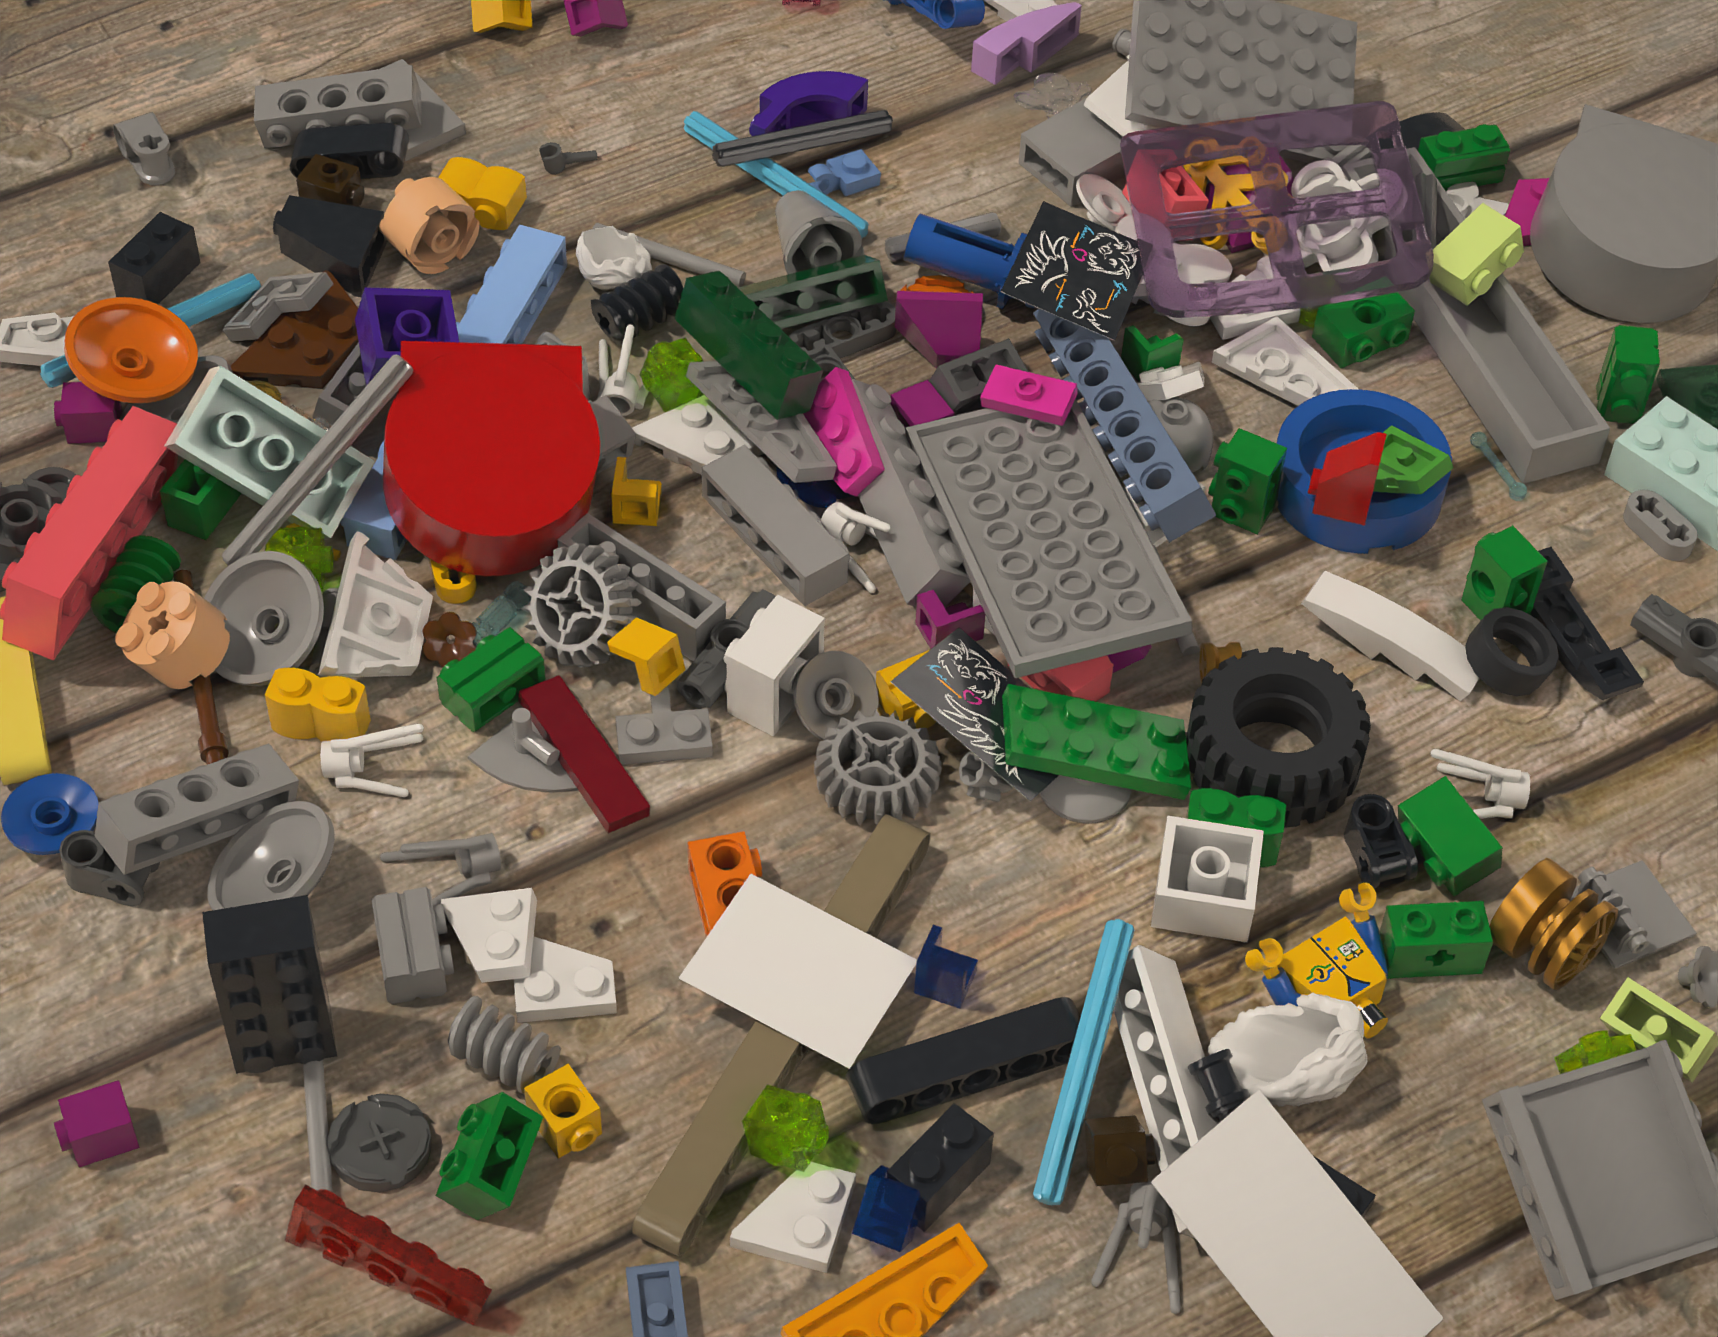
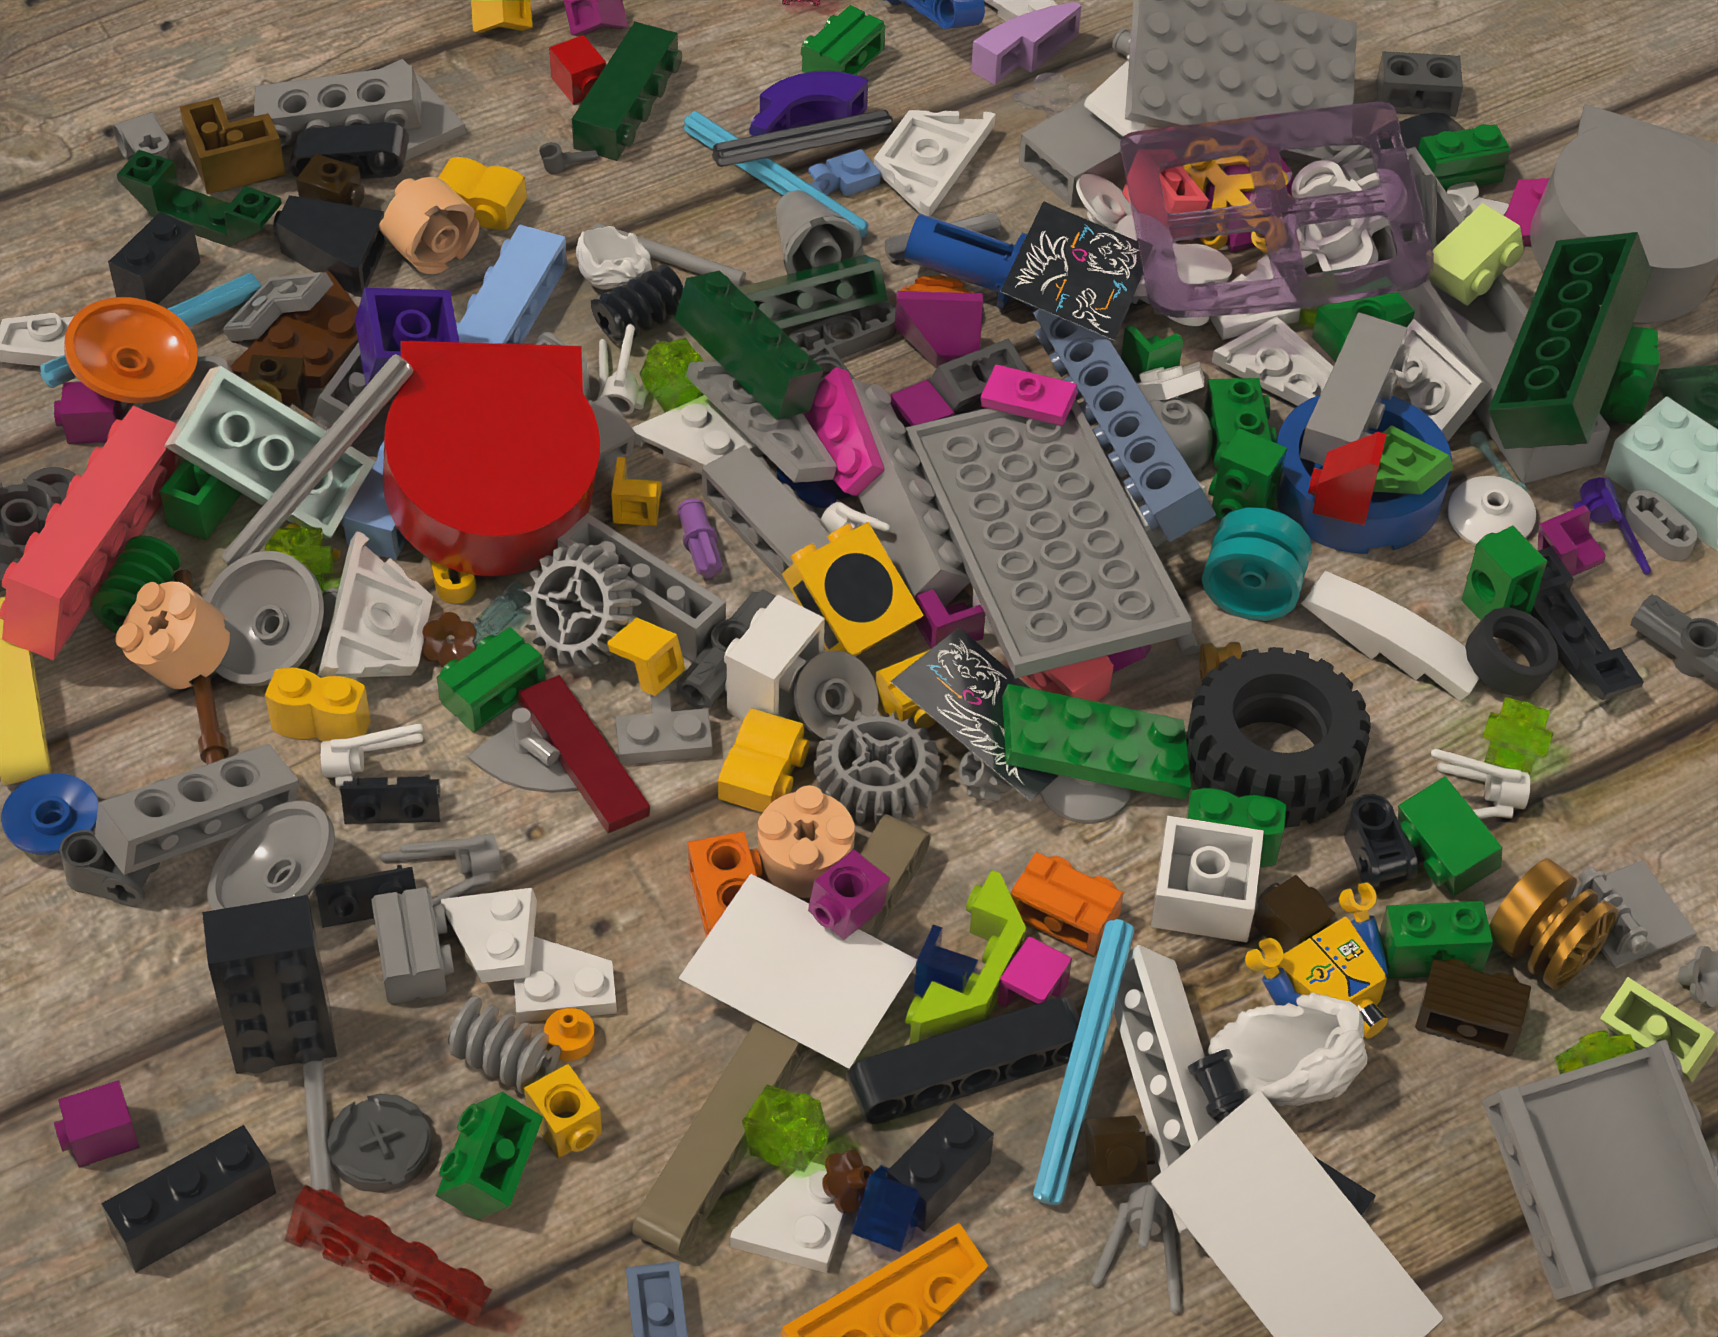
none -> black brick [101,1125,276,1273]
none -> dark green slope [117,150,282,247]
none -> pearl gold brick [179,97,286,194]
none -> dark brown brick [240,355,308,416]
none -> black hinge [315,865,416,928]
none -> black hinge [340,774,441,824]
none -> light orange tile [544,1008,595,1061]
none -> red brick [549,35,606,105]
none -> dark green brick [572,21,682,161]
none -> medium lavender axle [677,498,722,579]
none -> yellow brick [718,708,809,813]
none -> light nougat brick [758,785,855,899]
none -> yellow brick [781,522,924,657]
none -> green brick [801,5,886,75]
none -> magenta brick [808,850,891,940]
none -> reddish brown plant [822,1150,875,1214]
none -> white wing [874,110,996,217]
none -> lime slope [905,869,1026,1044]
none -> dark pink panel [997,936,1072,1008]
none -> orange brick [1011,852,1124,956]
none -> teal wheel [1202,507,1312,621]
none -> green brick [1203,378,1277,472]
none -> dark brown brick [1254,875,1336,954]
none -> light grey brick [1300,312,1411,465]
none -> dark grey brick [1376,51,1463,117]
none -> white wing [1395,319,1491,442]
none -> dark brown brick [1415,959,1531,1056]
none -> white dish [1448,476,1536,546]
none -> clear neon green brick [1482,697,1554,776]
none -> dark green brick [1488,232,1652,449]
none -> magenta panel [1537,505,1606,576]
none -> dark purple plant [1573,477,1651,575]

